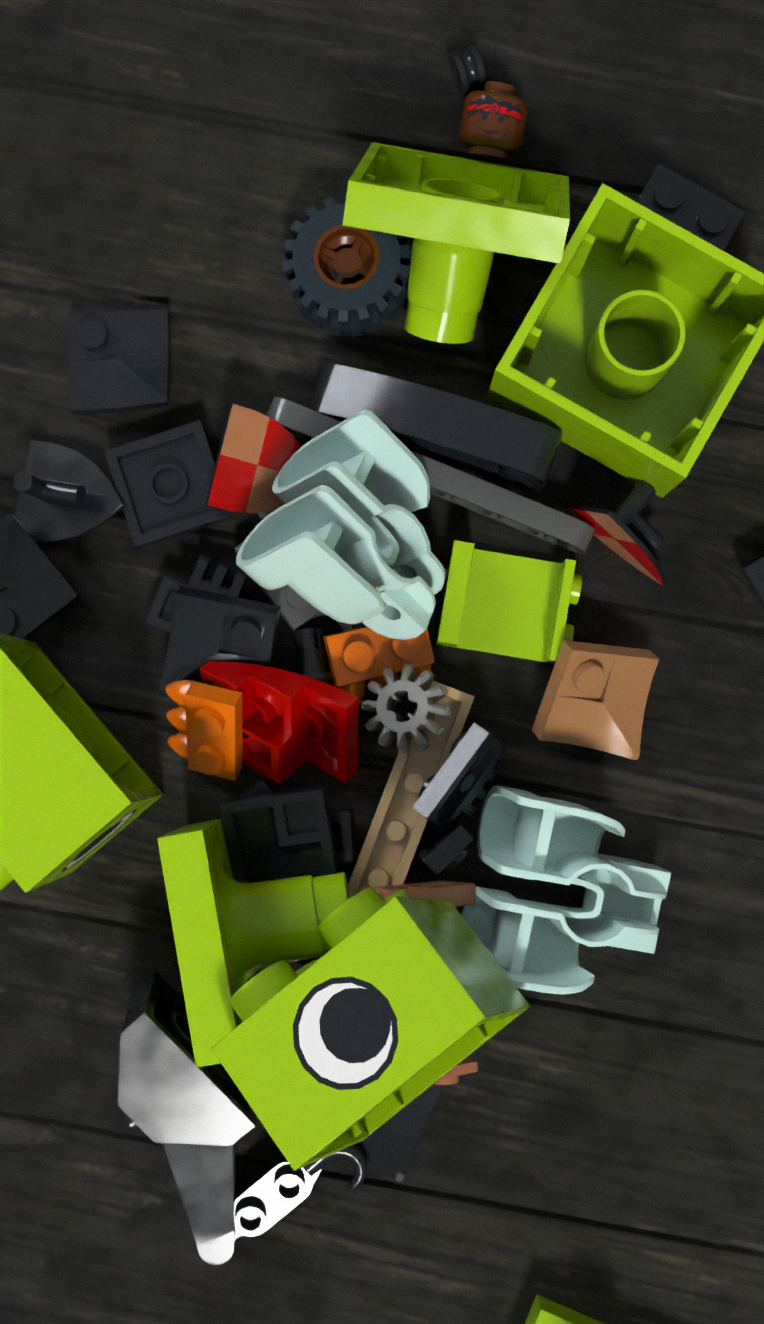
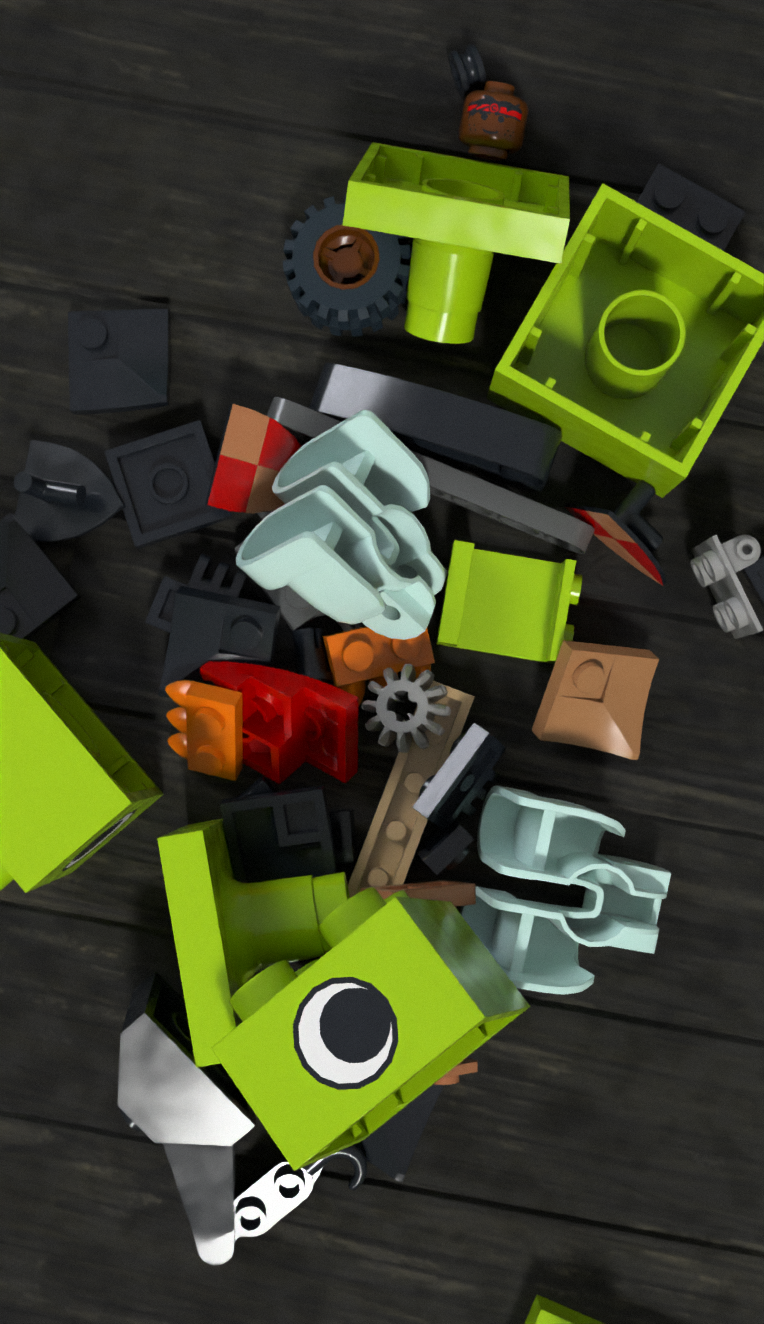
none -> light grey hinge [690,535,763,639]

